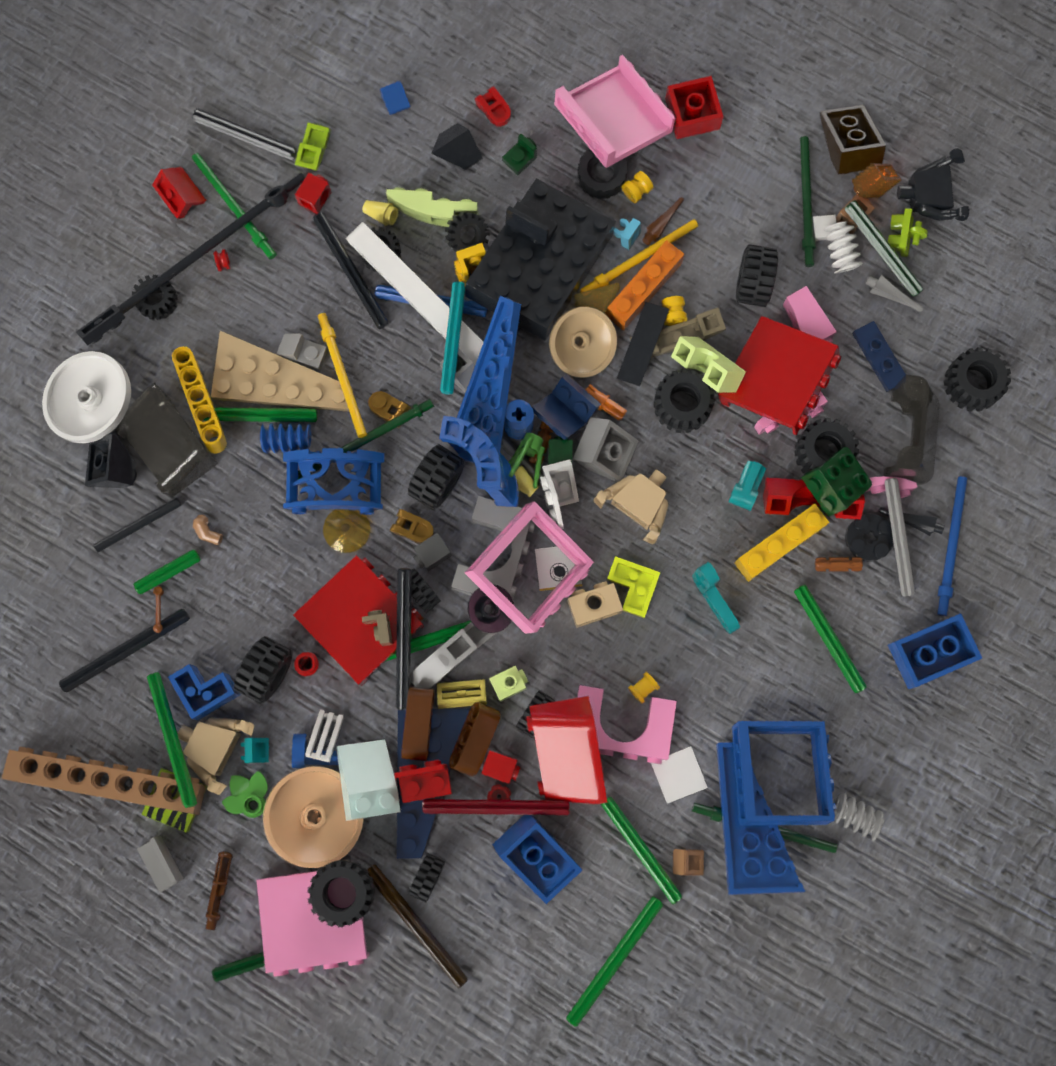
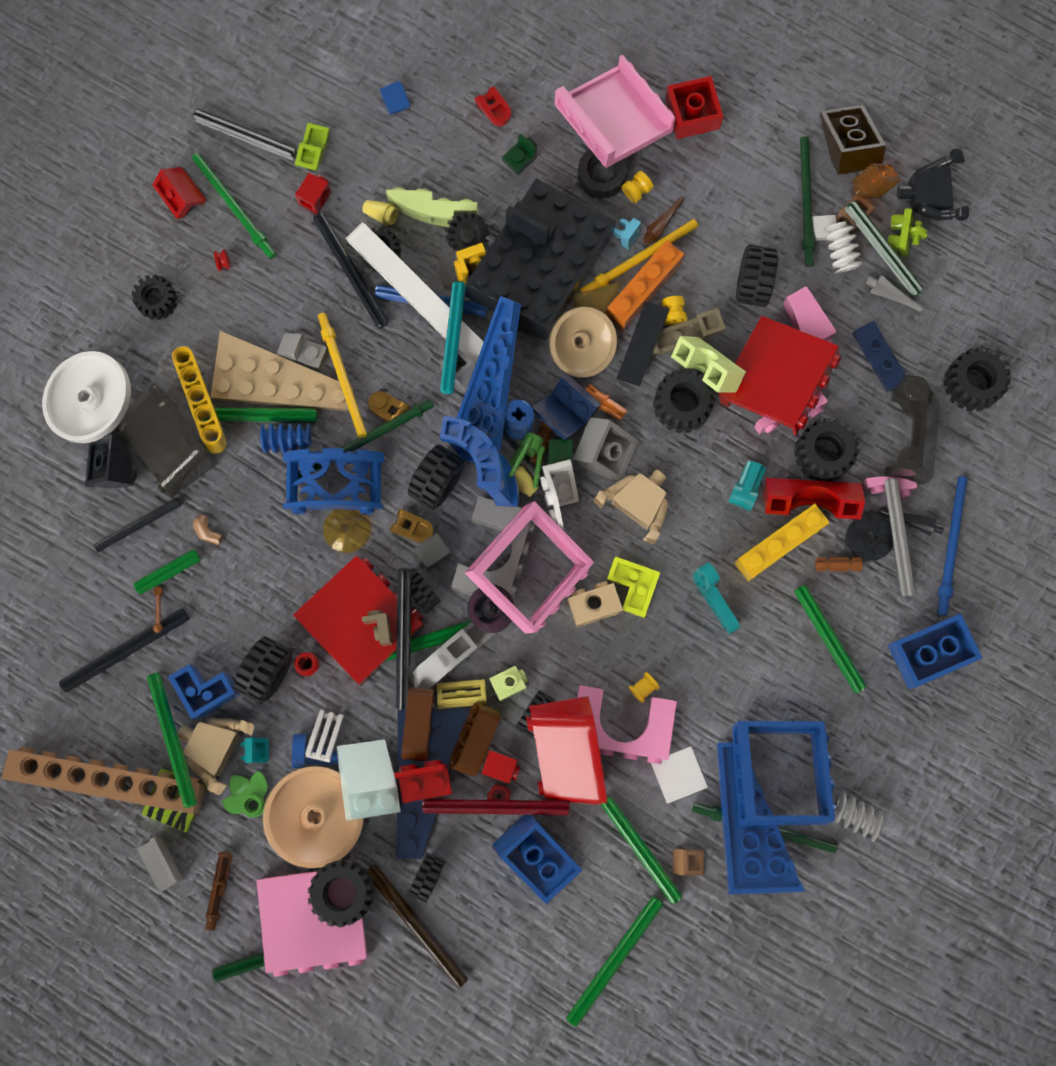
black bar [76,173,306,346] -> none
black slope [431,123,483,171] -> none
white sticker [535,547,582,591] -> none
dark green bracket [801,447,872,517] -> none

